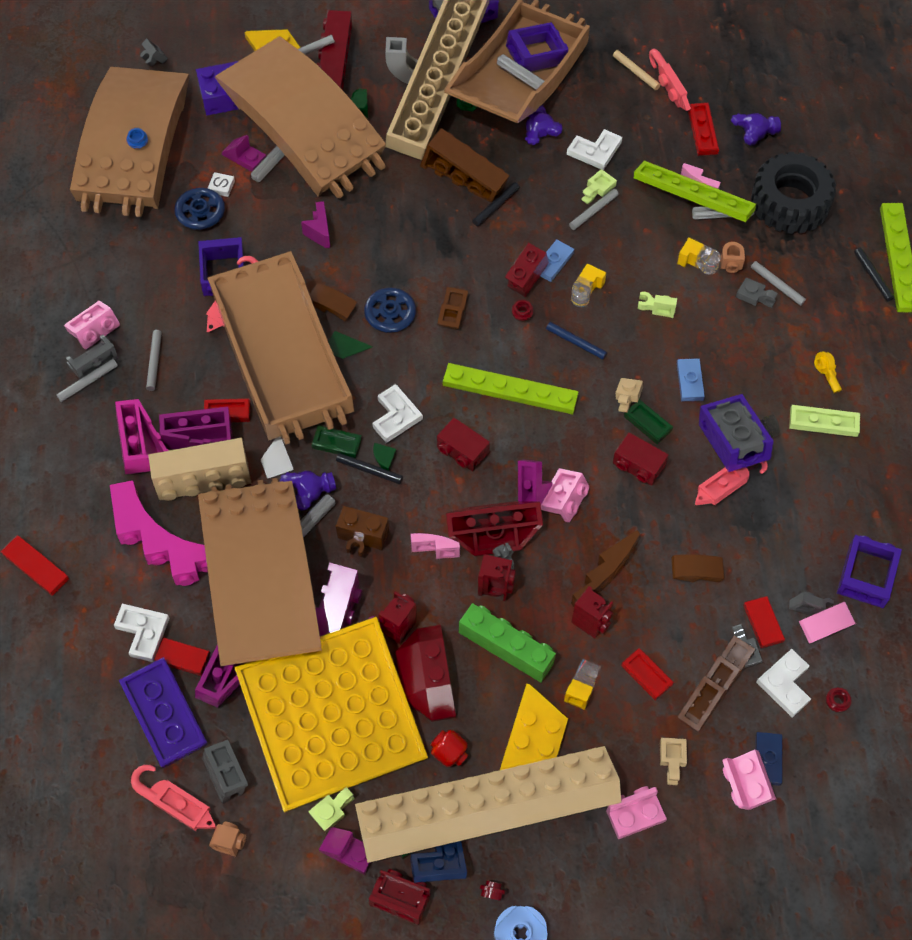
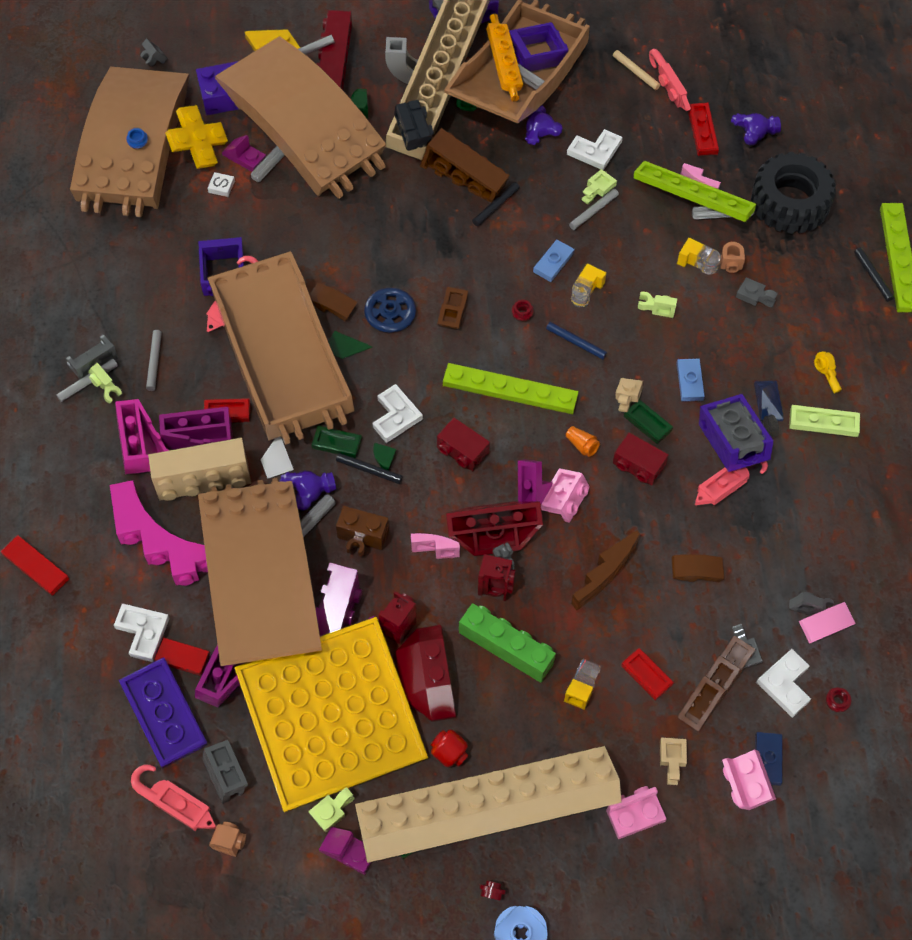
bright pink bracket [64,301,120,349] -> none
dark blue plate [175,188,225,230] -> none
magenta slope [301,201,330,248] -> none
dark red hinge [369,869,430,925] -> none
dark blue plate [410,841,467,883] -> none
yellow wing [500,684,568,770] -> none
dark red hinge [505,242,549,297] -> none
dark red hinge [571,586,613,638] -> none
red tile [743,596,785,648] -> none
light grey bar [751,261,806,306] -> none
dark purple window [837,535,902,608] -> none
none -> yellowish green plate [88,363,122,403]
none -> yellow plate [165,105,228,169]
none -> black brick [394,100,434,151]
none -> light orange plate [486,14,523,102]
none -> orange cone [566,426,600,457]
none -> dark blue slope [754,381,784,422]

